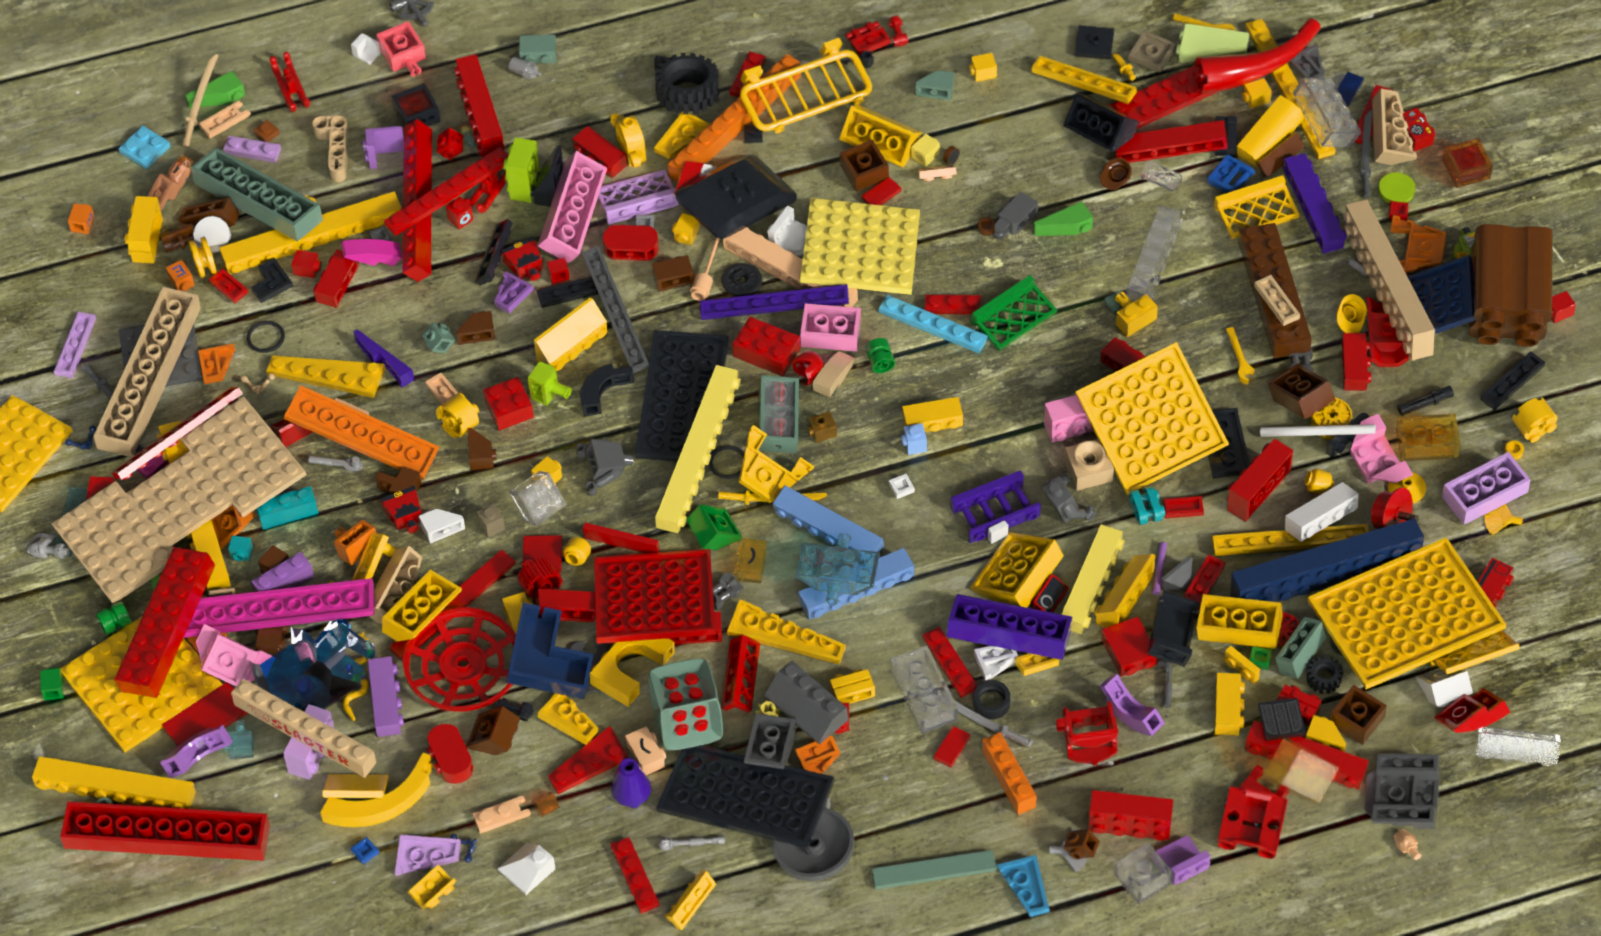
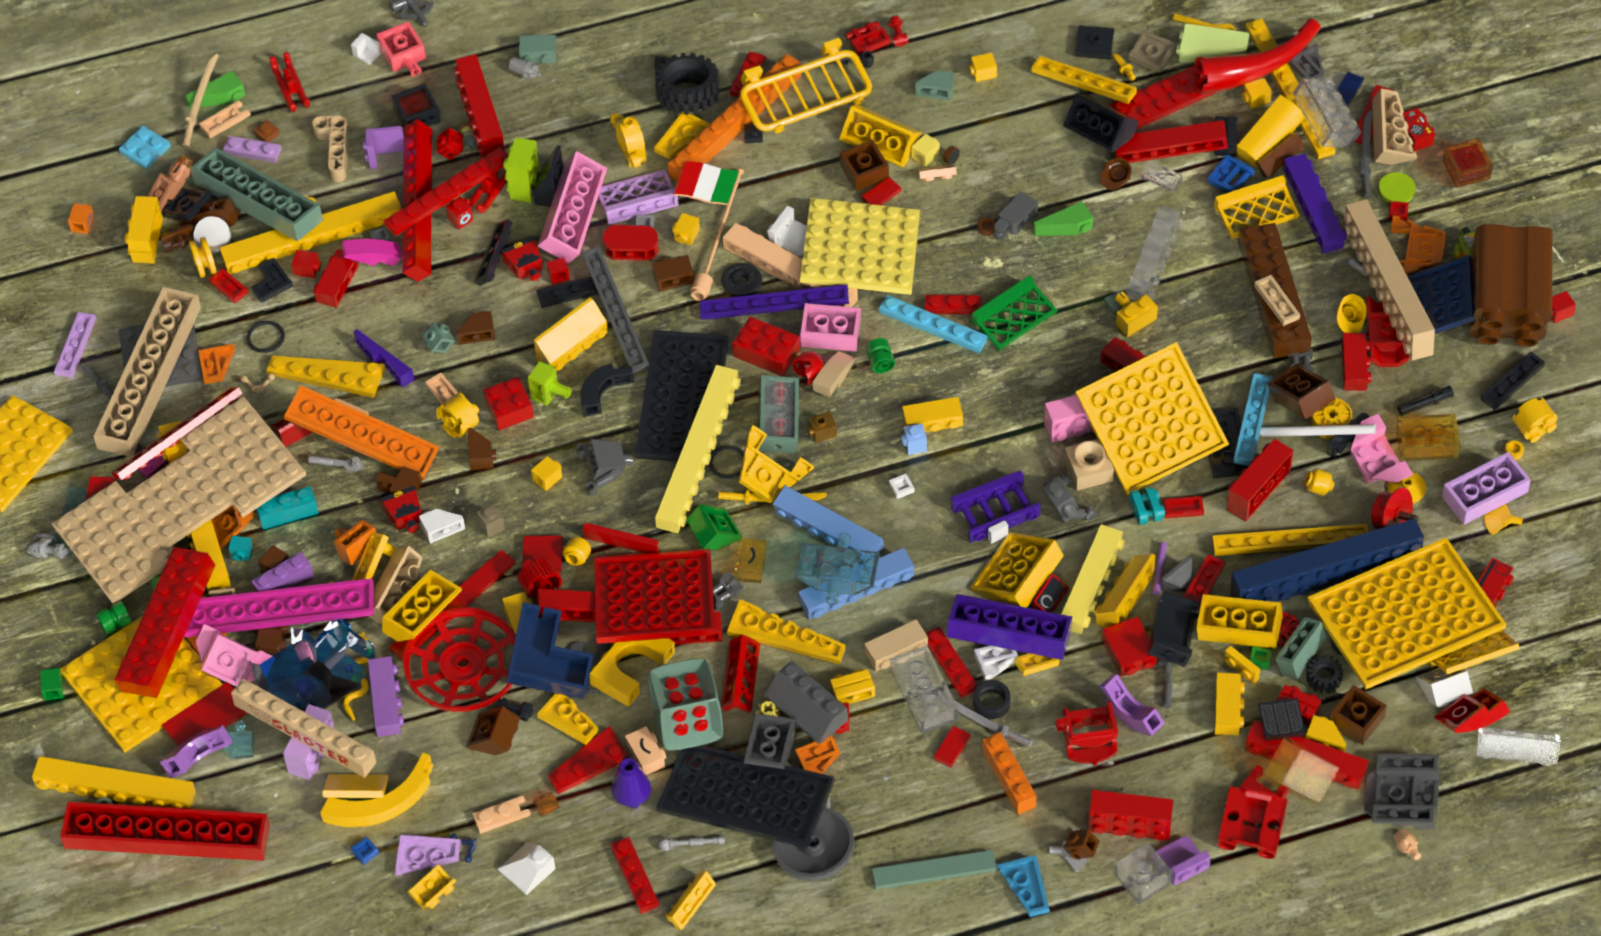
dark blue piece [65,425,96,450] -> none
orange brick [166,260,195,291] -> none
red brick [426,724,474,784] -> none
medium lavender wing [494,271,534,313] -> none
clear brick [510,471,567,526] -> none
red brick [572,126,627,178] -> none
black wedge [675,155,797,239] -> none
yellow piece [1226,327,1254,384] -> none
white brick [1285,482,1359,542] -> none
none -> black tile [162,188,211,221]
none -> tan brick [864,619,928,671]
none -> medium azure plate [1234,373,1273,466]

